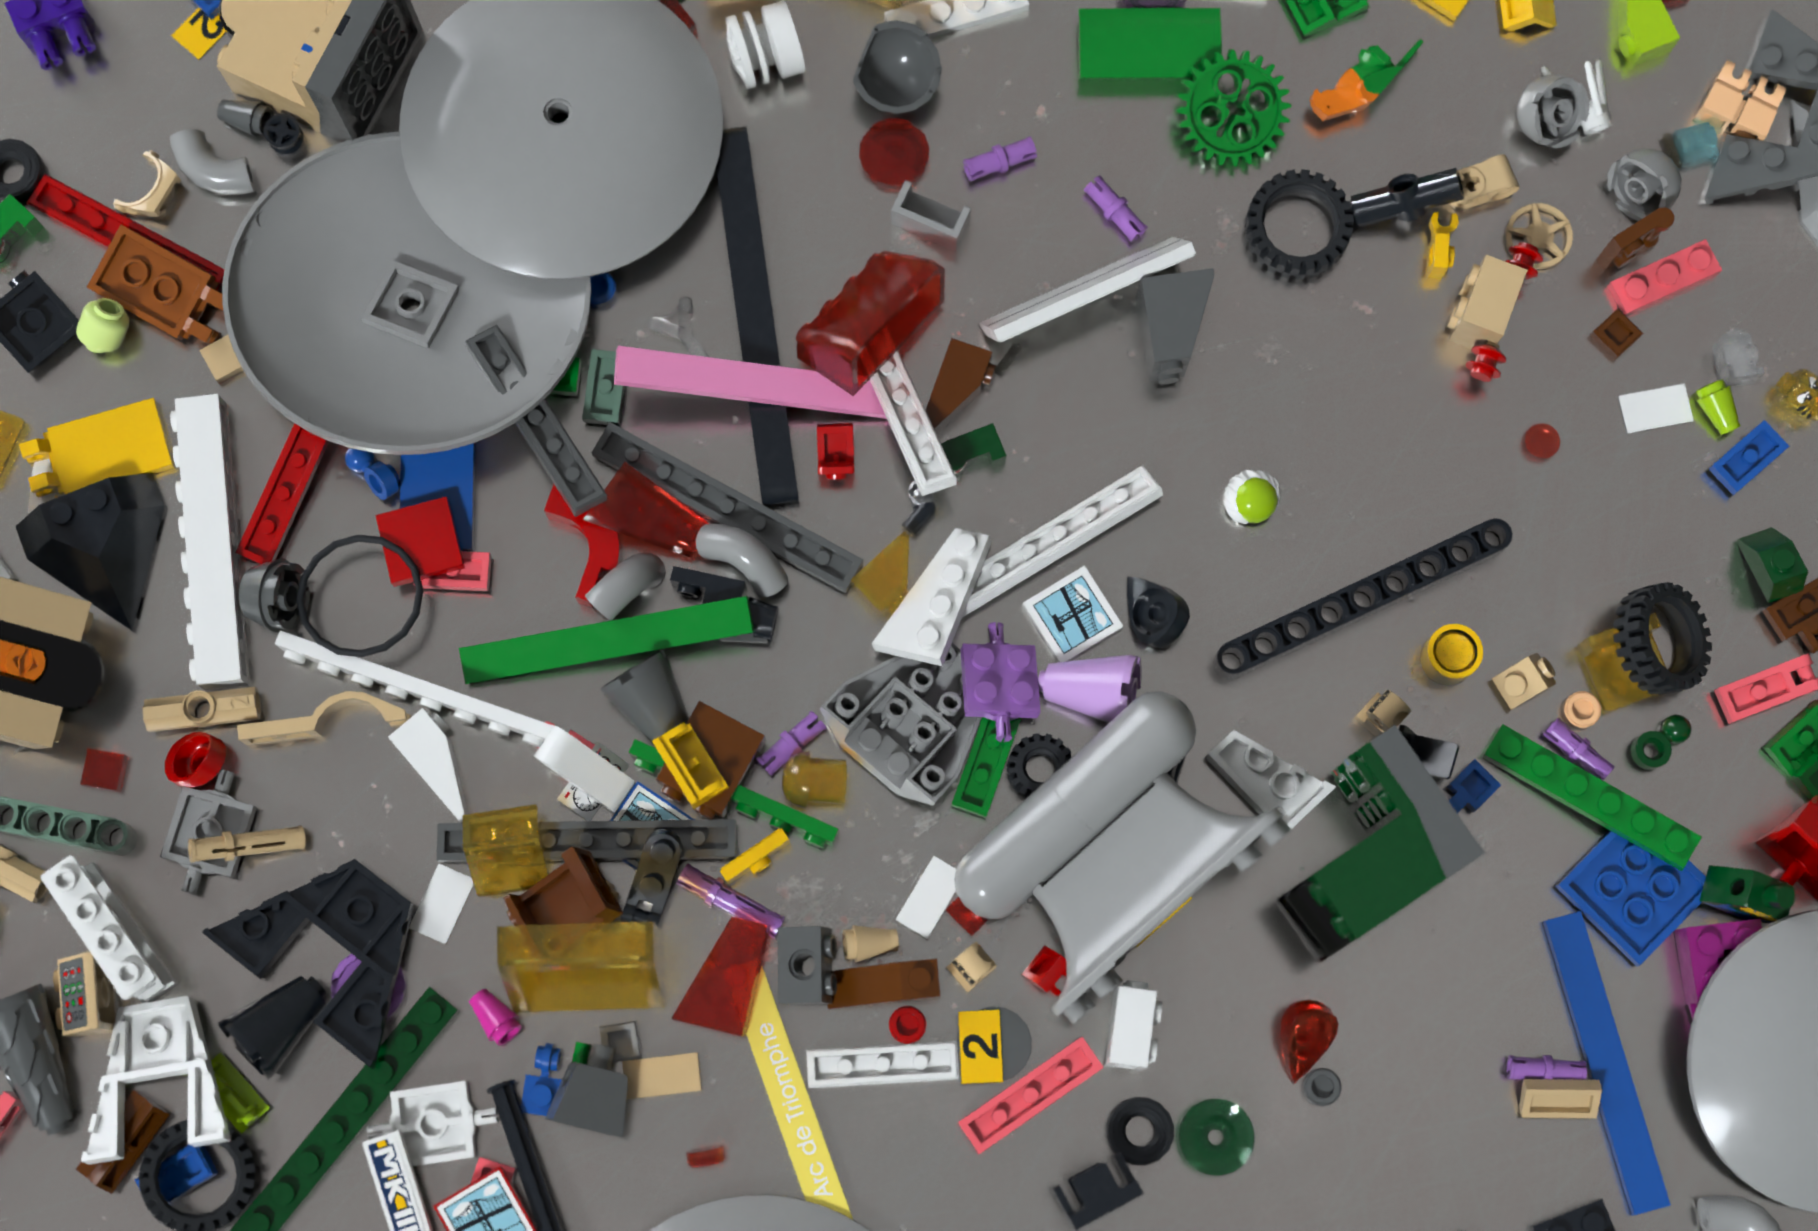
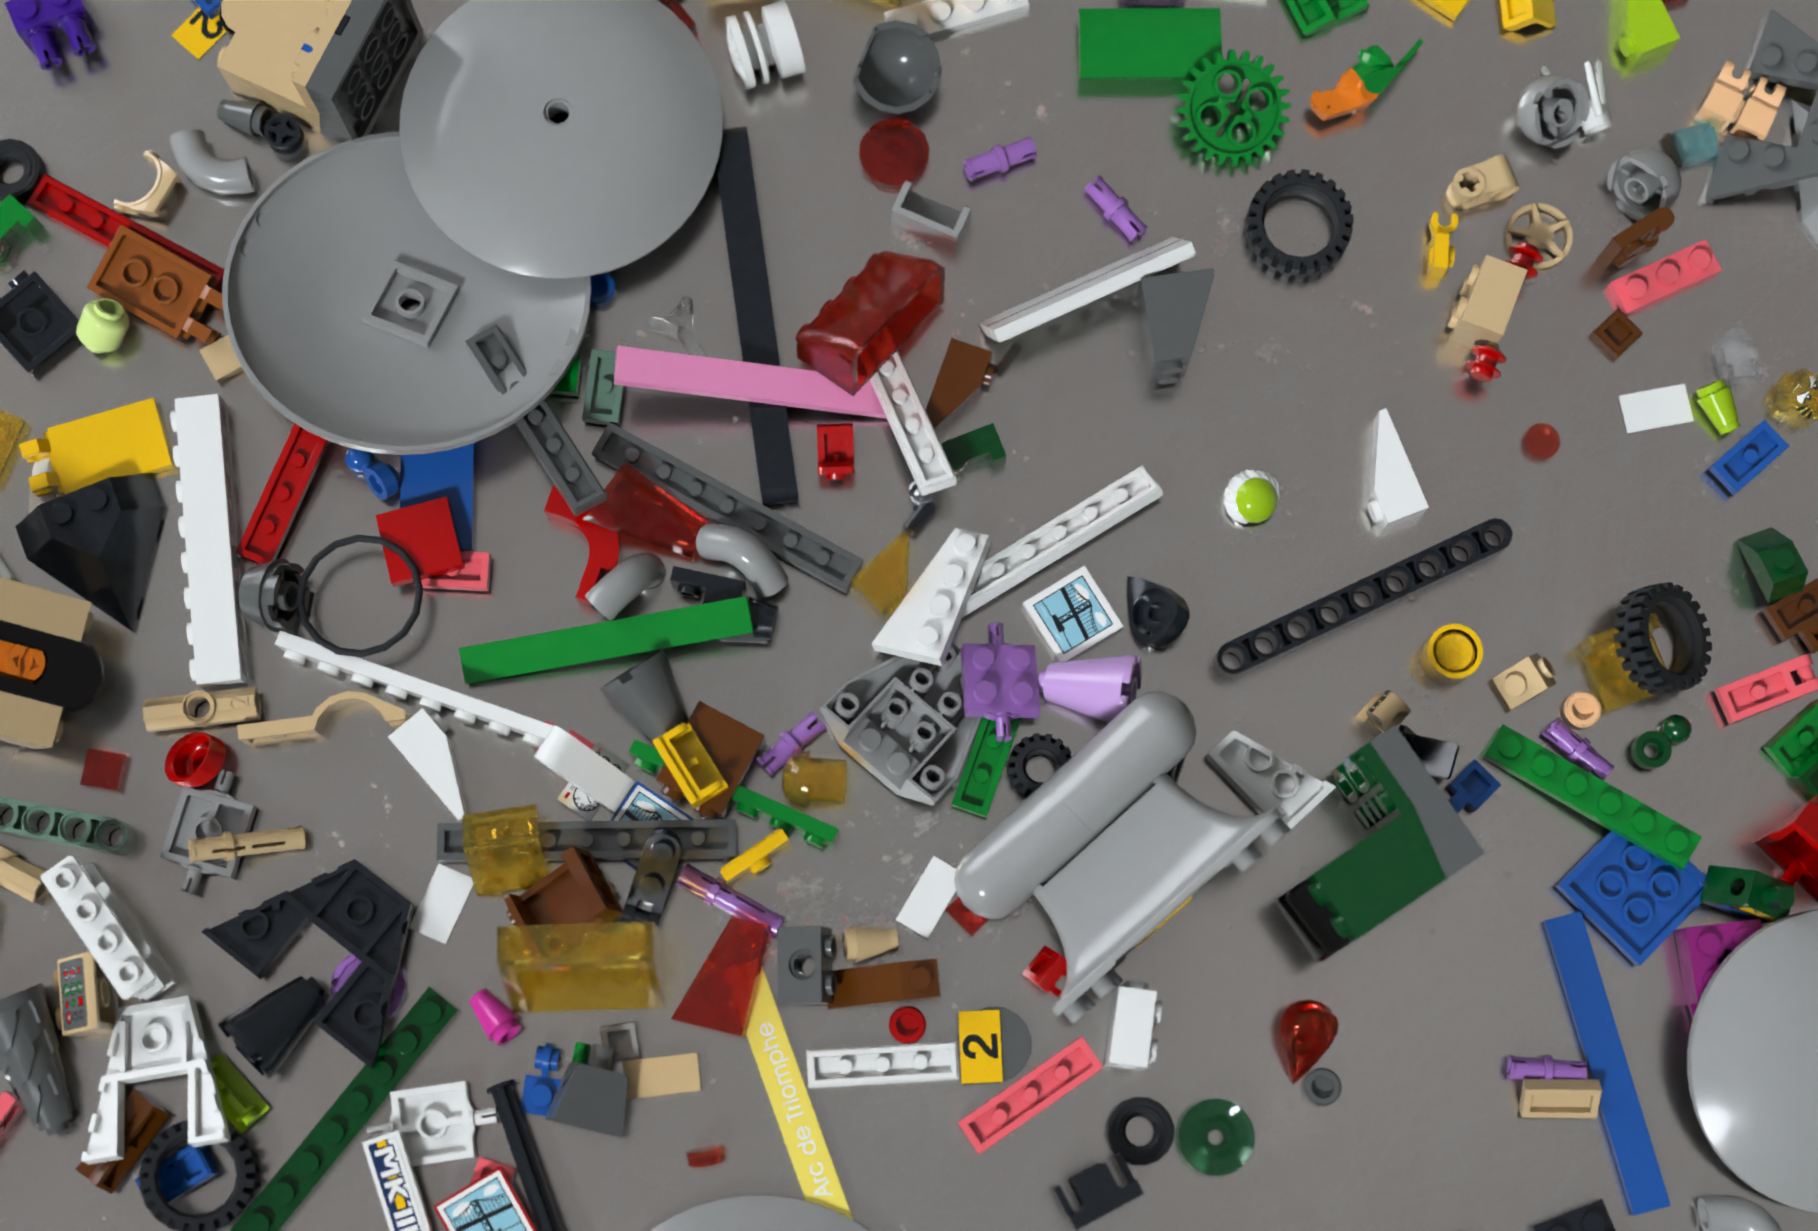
tan leg [946,941,997,994] -> none
black piece [1351,168,1464,227] -> none
none -> white slope [1367,408,1429,531]

